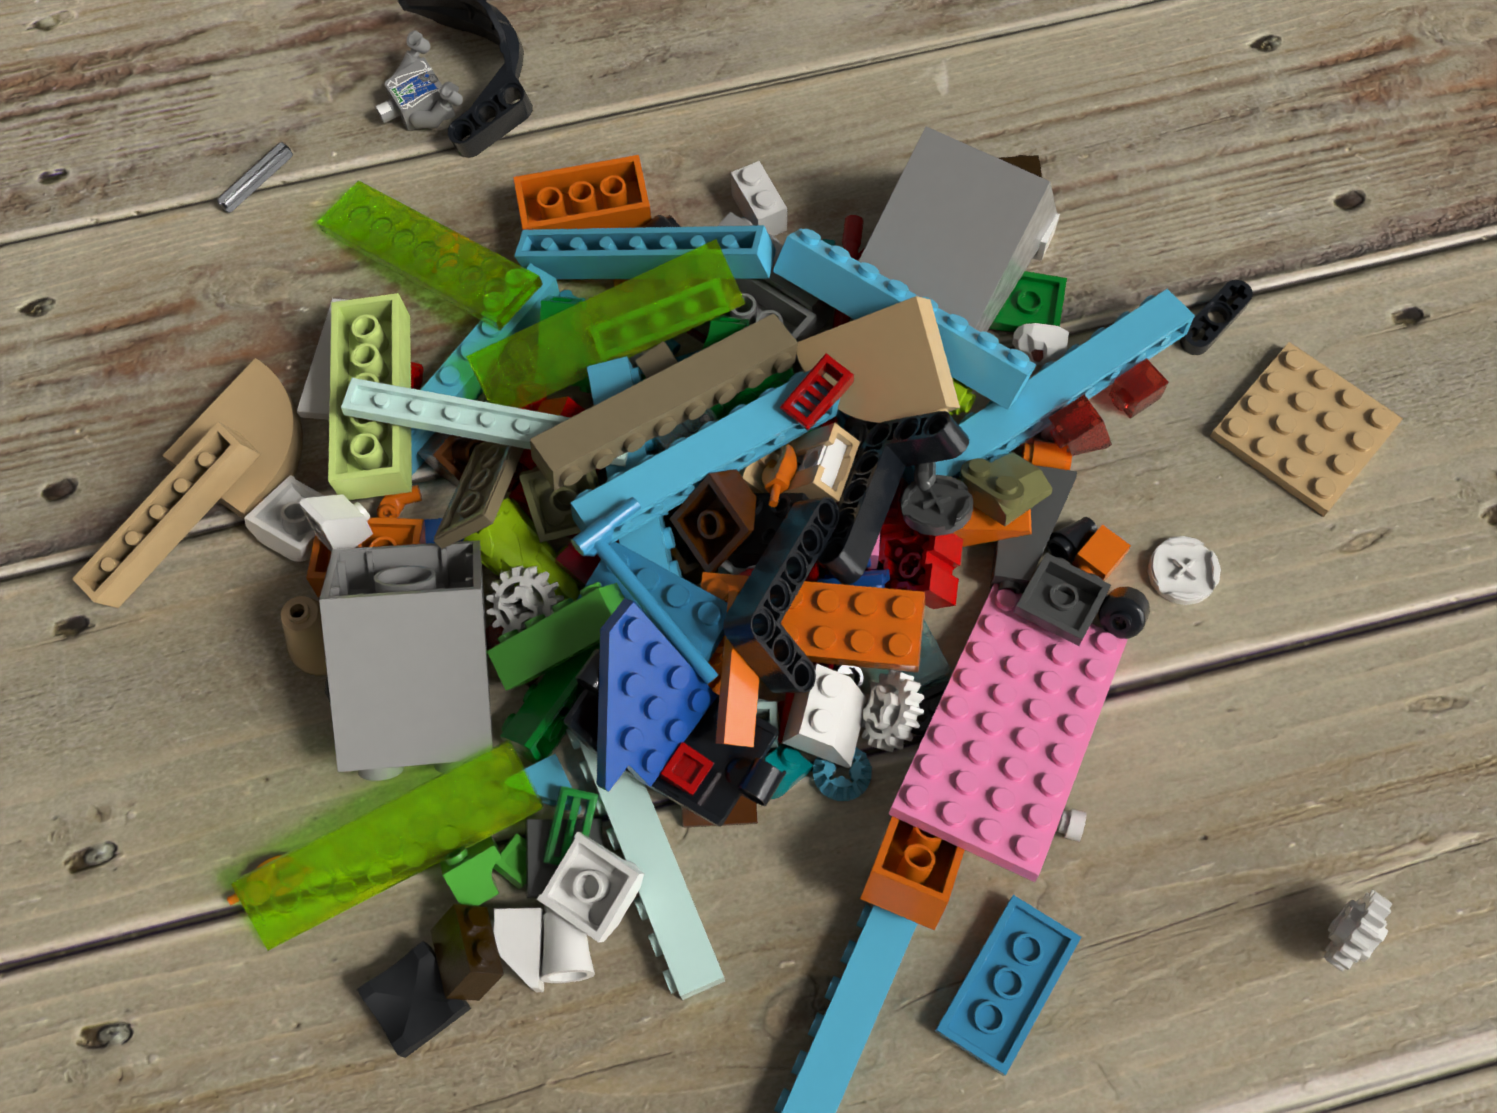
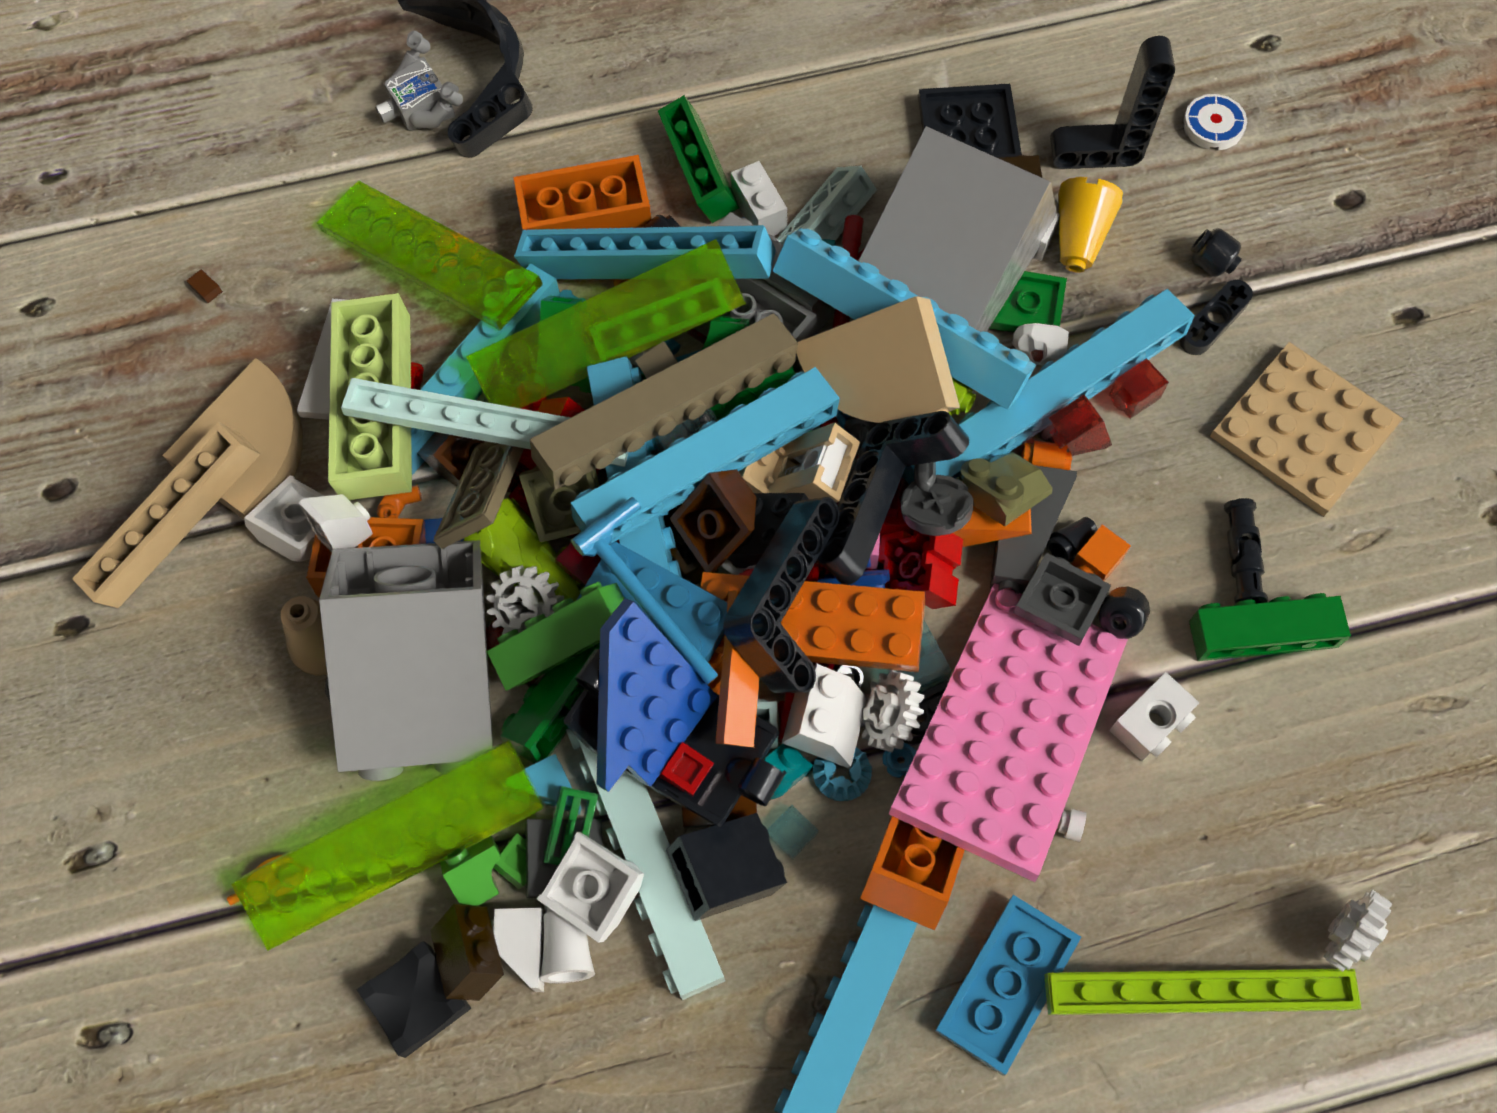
axle [217,142,293,213] -> none
orange hand [762,444,797,507] -> none
red slope [780,353,854,431] -> none
white tile [1147,536,1221,605] -> none
none -> reddish brown piece [186,269,223,303]
none -> green brick [658,95,739,223]
none -> black brick [666,813,787,921]
none -> clear light blue tile [767,805,819,860]
none -> light aqua fence [777,165,877,245]
none -> dark azure plate [882,743,917,778]
none -> black plate [918,83,1022,158]
none -> lime tile [1044,969,1362,1015]
none -> black beam [1050,35,1175,169]
none -> yellow cone [1058,177,1123,273]
none -> white brick [1109,672,1199,761]
none -> tile [1183,94,1247,150]
none -> green brick [1189,593,1351,661]
none -> black head [1191,228,1242,277]
none -> black piece [1224,498,1268,604]

